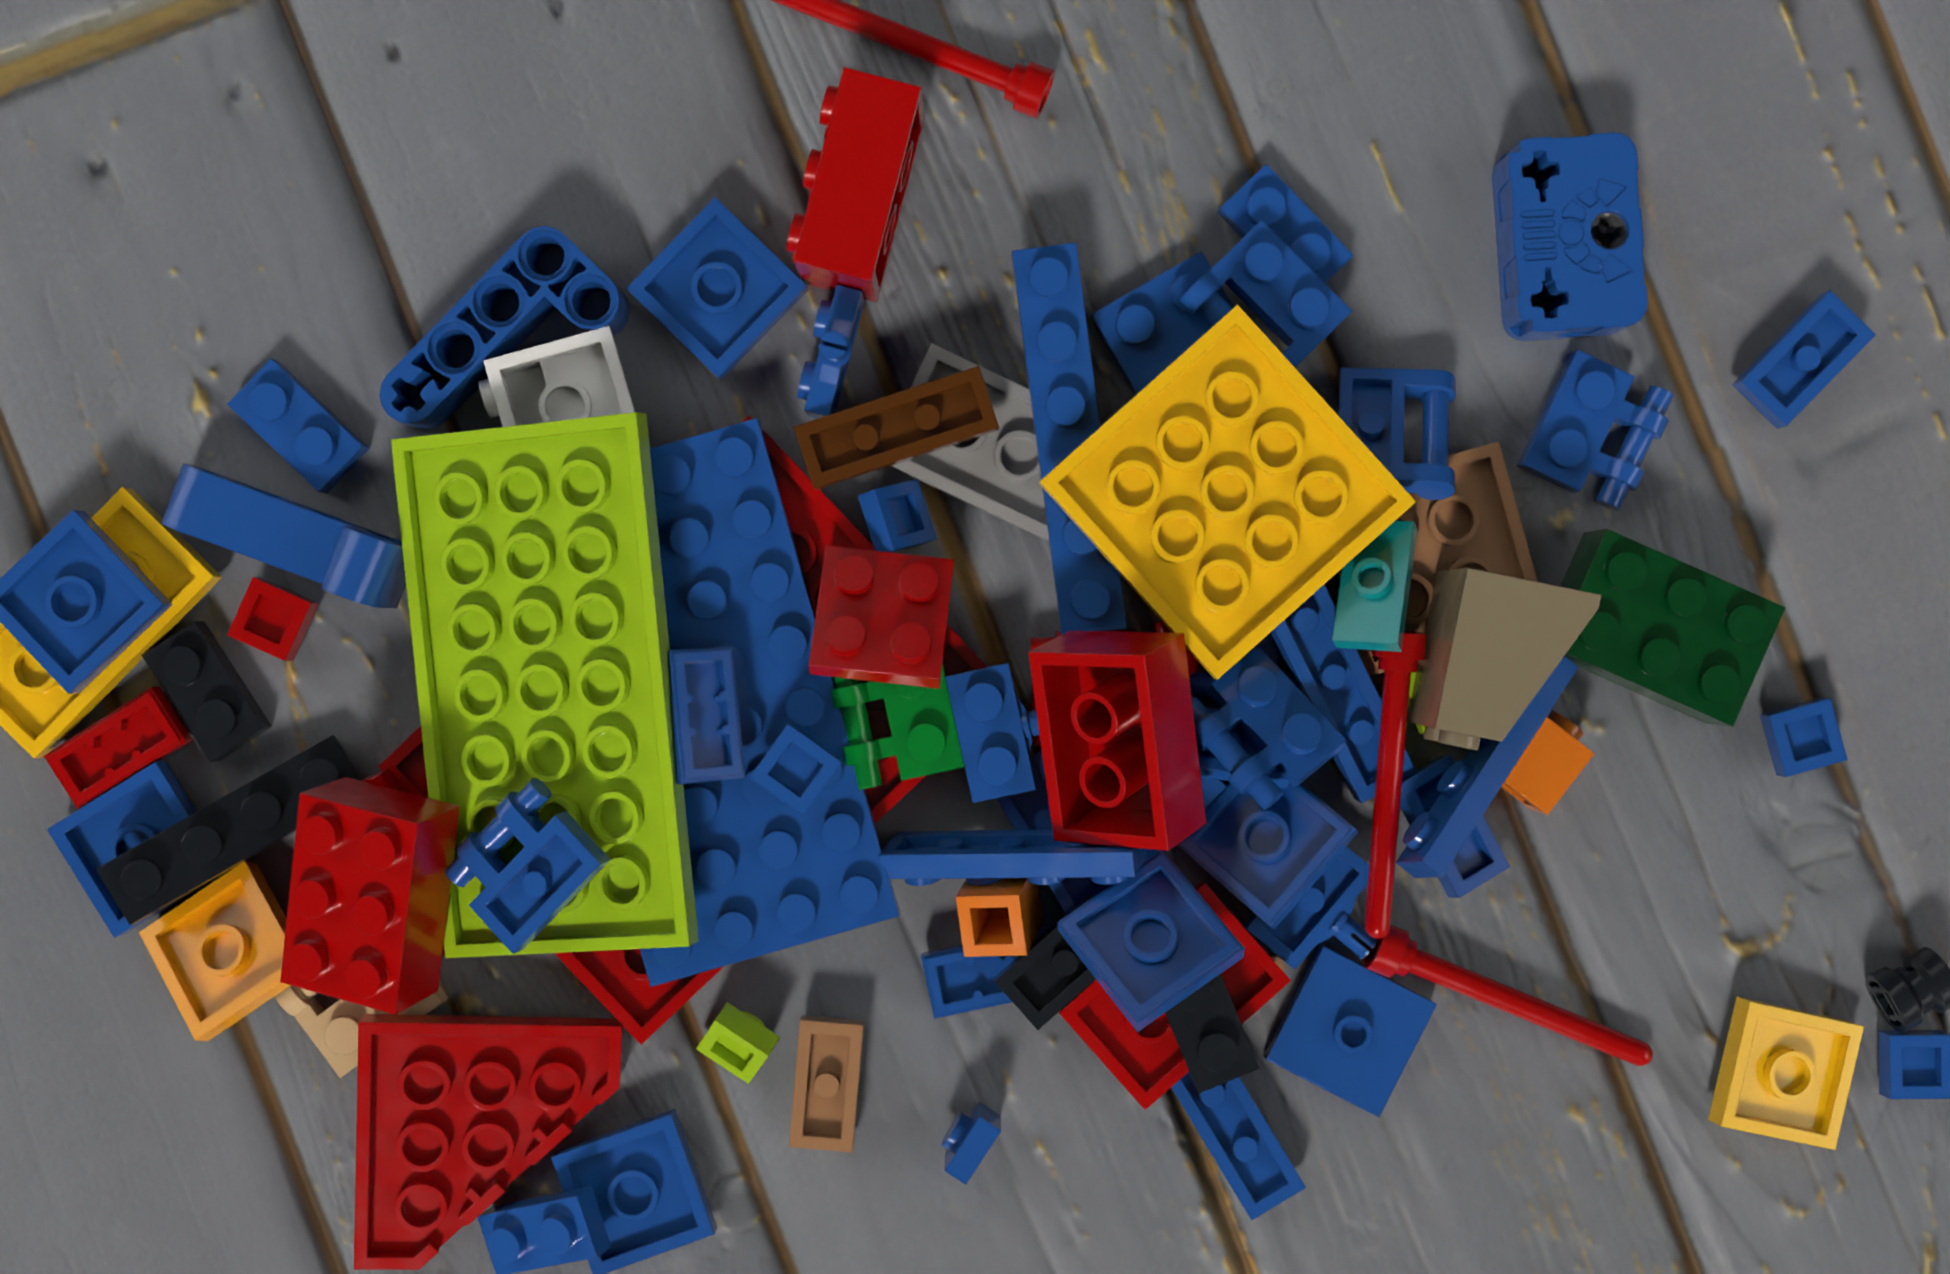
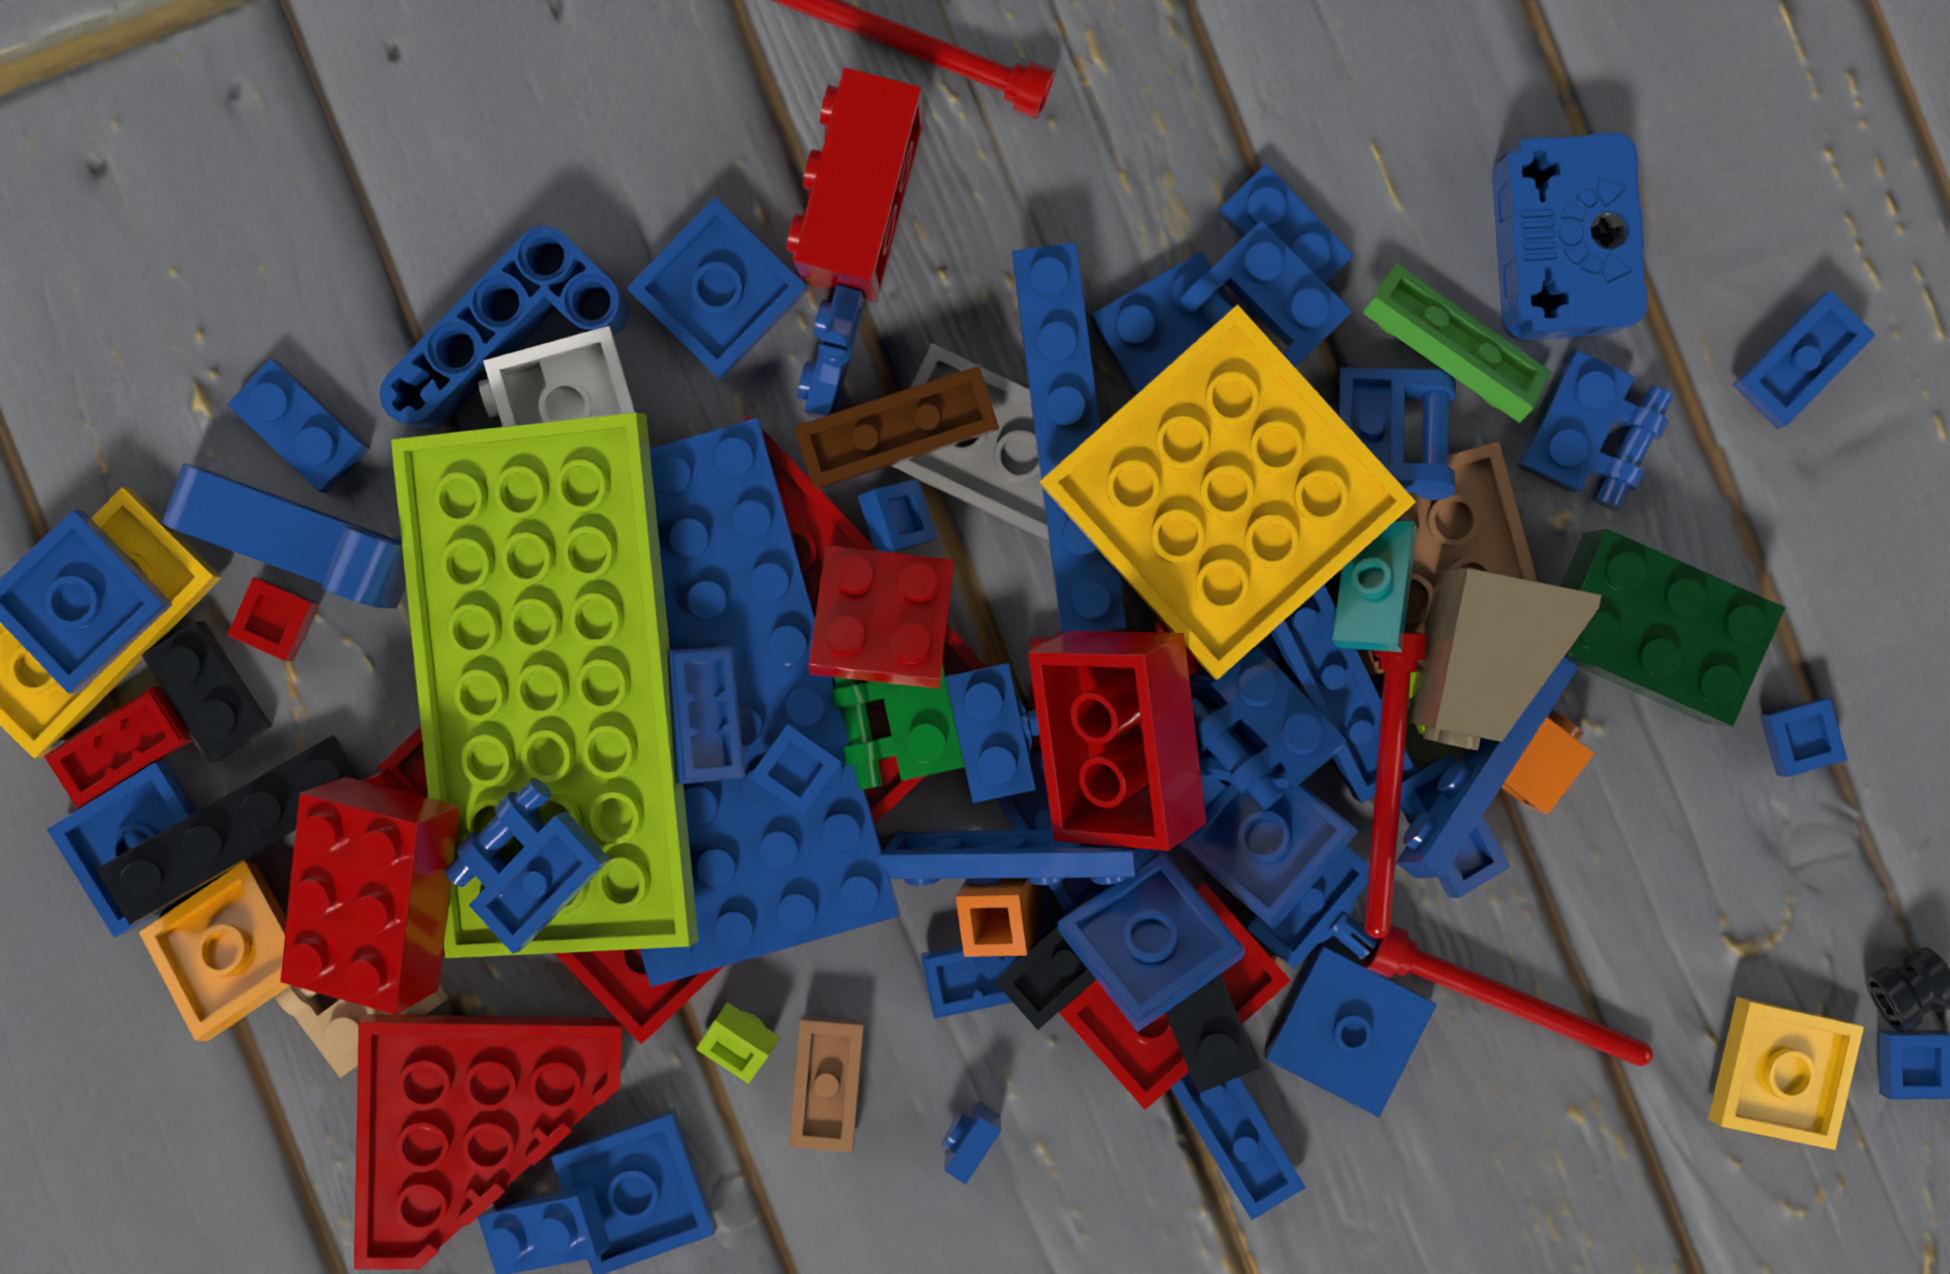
none -> bright green plate [1362,263,1552,423]

